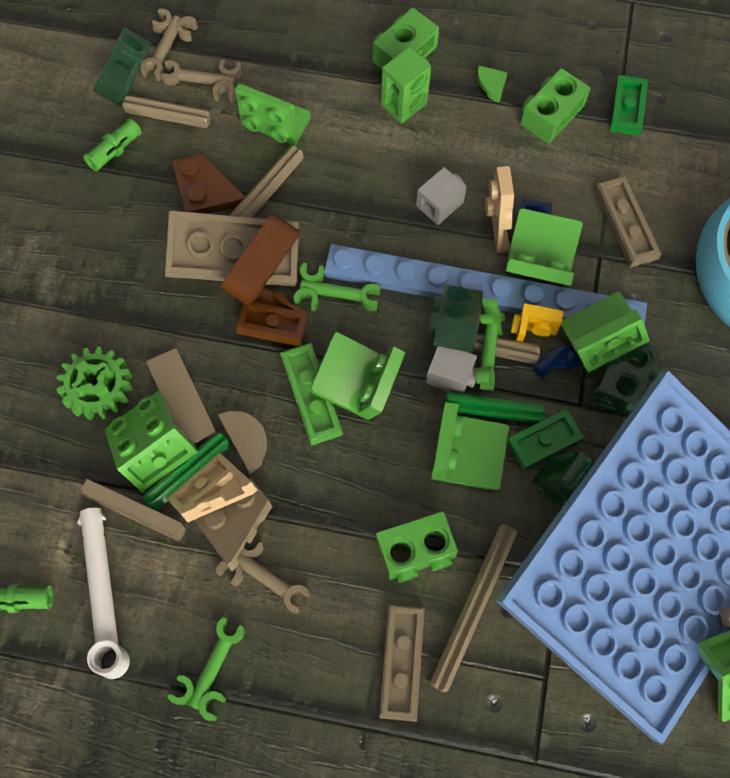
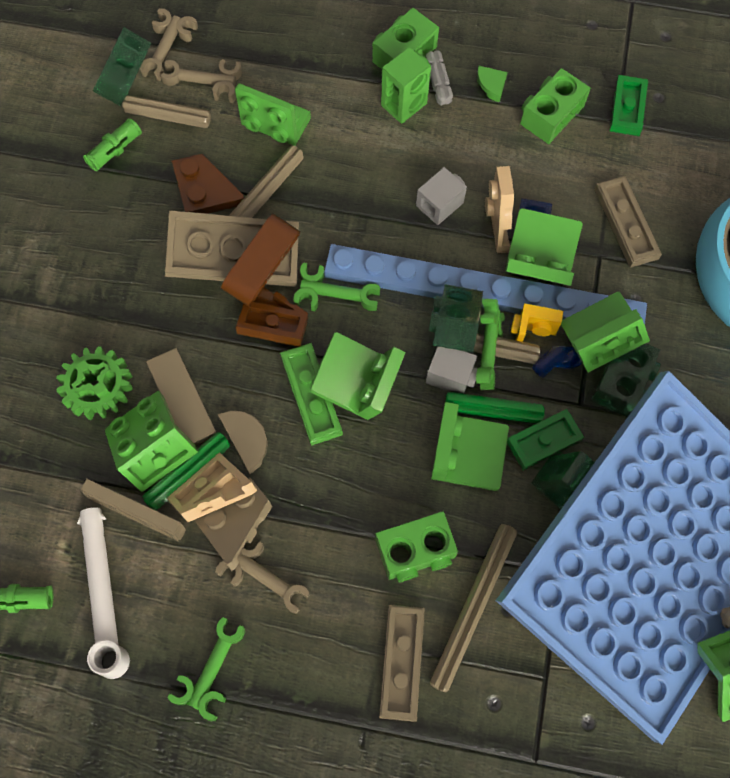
none -> light grey axle [426,50,453,106]

